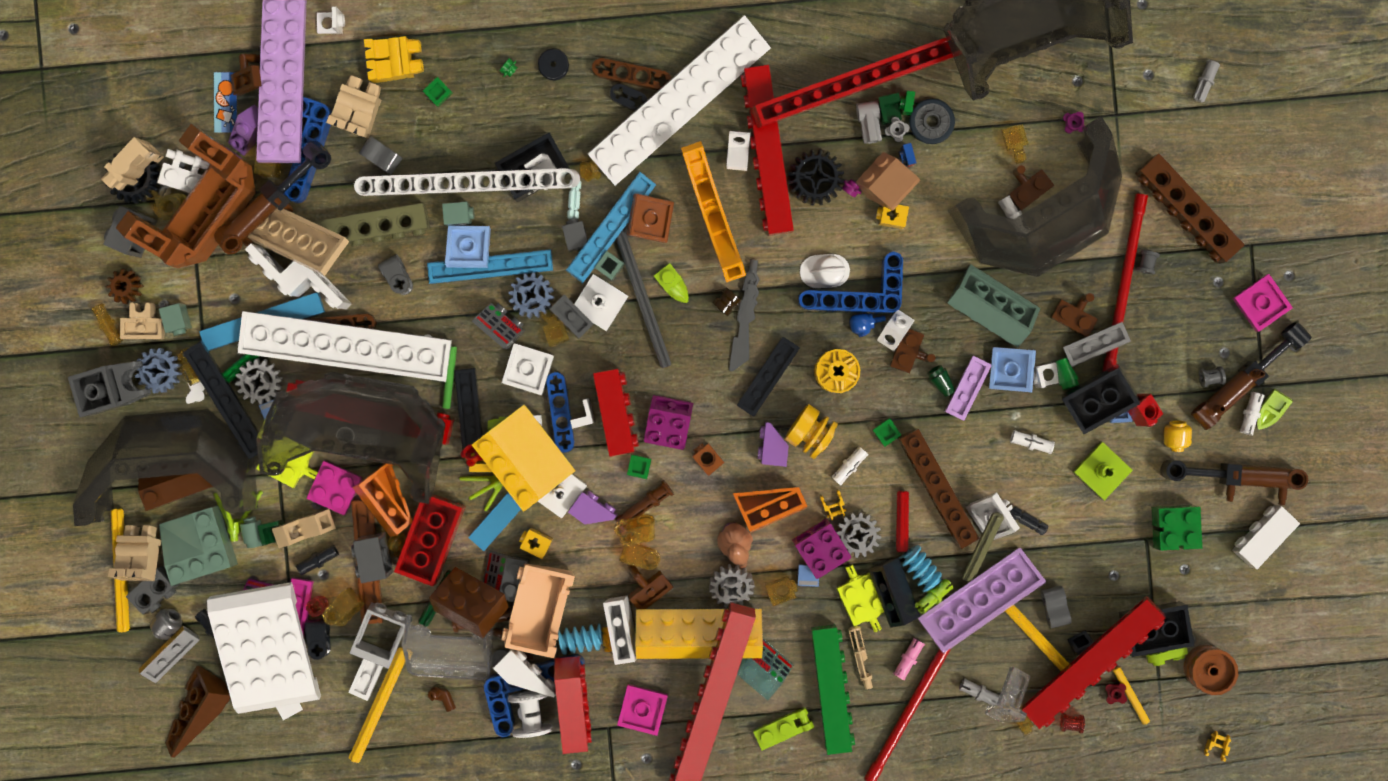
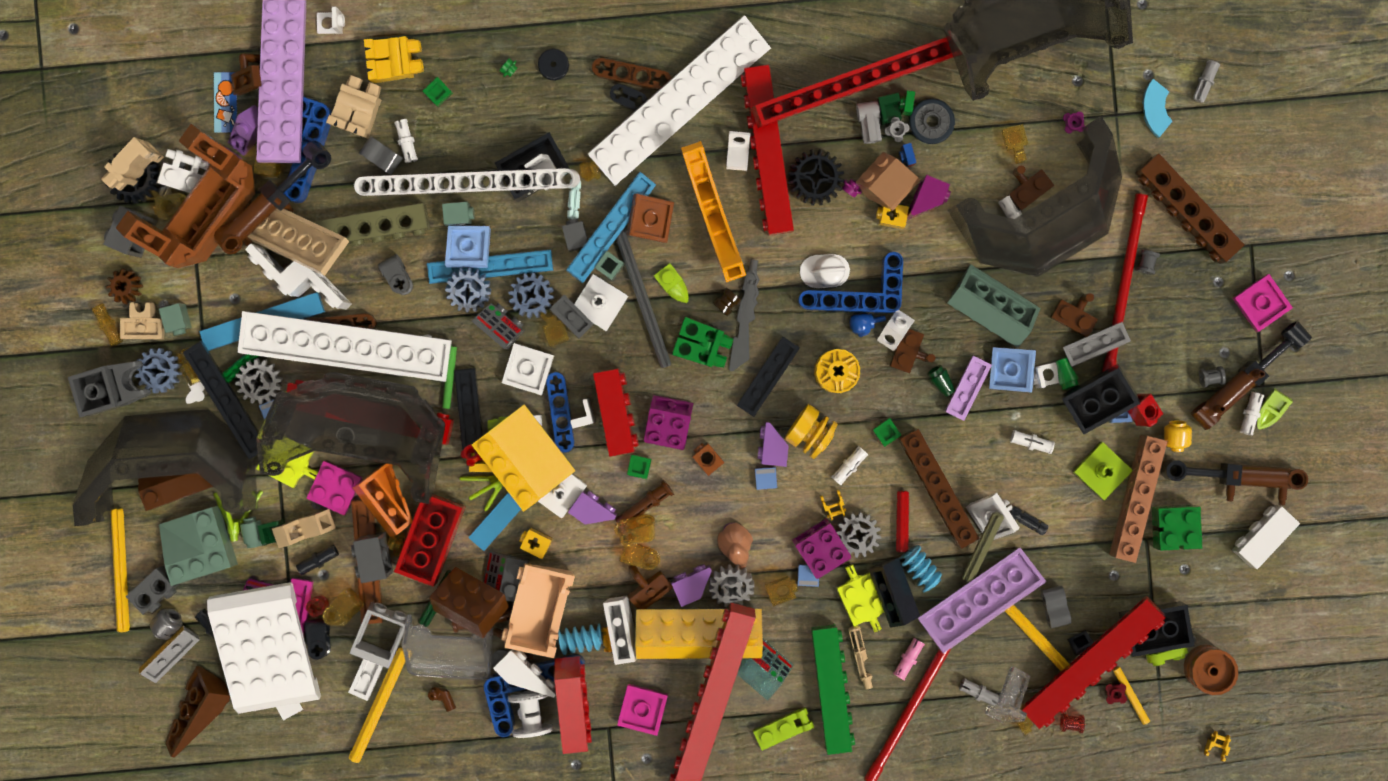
tan hips [108,525,161,581] -> none
orange wedge [733,487,807,533] -> none
lime pin [915,579,953,614] -> none
none -> white pin [394,119,418,163]
none -> sand blue gear [445,267,491,313]
none -> green hips [672,317,734,368]
none -> medium lavender slope [672,564,711,607]
none -> medium blue tile [755,467,777,490]
none -> magenta slope [907,175,951,220]
none -> nougat brick [1109,435,1168,563]
none -> medium azure tile [1142,79,1172,138]

